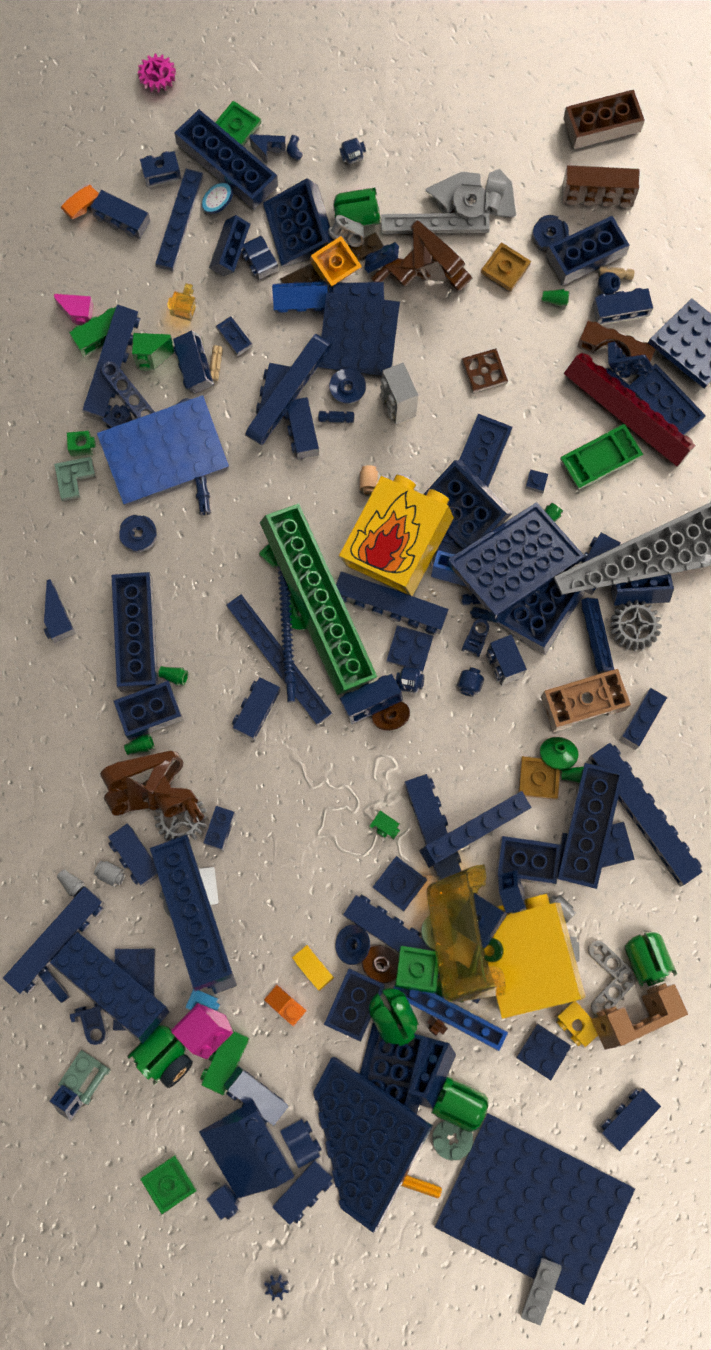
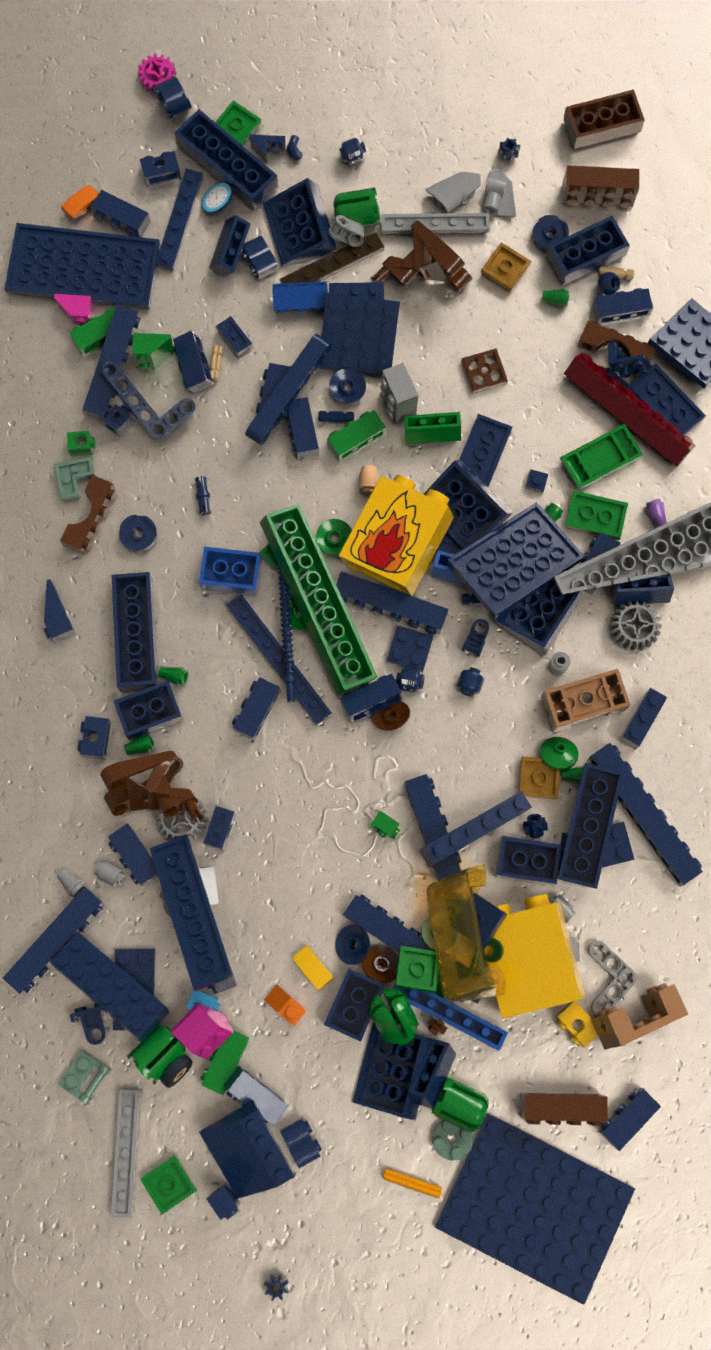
dark blue beam [40,969,70,1003] -> none
dark blue brick [49,1085,83,1121] -> none
blue plate [97,395,229,504] -> none
clear yellow brick [167,283,197,321] -> none
dark blue brick [272,1159,333,1225] -> none
light orange slope [310,236,362,287] -> none
dark blue plate [313,1057,433,1233] -> none
dark blue plate [364,242,399,274] -> none
dark blue plate [372,856,427,912] -> none
light grey plate [453,181,489,219] -> none
dark blue axle [470,607,502,623] -> none
dark blue brick [486,634,527,686] -> none
dark blue brick [498,870,526,913] -> none
dark blue plate [516,1023,571,1081] -> none
light grey plate [521,1258,562,1326] -> none
dark blue plate [581,598,614,673] -> none
green cylinder [625,931,677,988] -> none
none -> dark blue plate [4,223,160,309]
none -> reddish brown arch [60,475,116,555]
none -> dark blue brick [77,716,111,760]
none -> light grey plate [111,1089,140,1218]
none -> dark blue brick [153,75,192,120]
none -> blue brick [199,547,262,596]
none -> green dish [316,519,352,555]
none -> green brick [327,410,386,462]
none -> green brick [404,412,461,445]
none -> dark blue gear [498,137,521,162]
none -> reddish brown brick [520,1093,608,1126]
none -> dark blue gear [523,814,548,838]
none -> light grey brick [549,652,570,675]
none -> green plate [565,490,628,540]
none -> medium lavender cone [646,498,667,527]

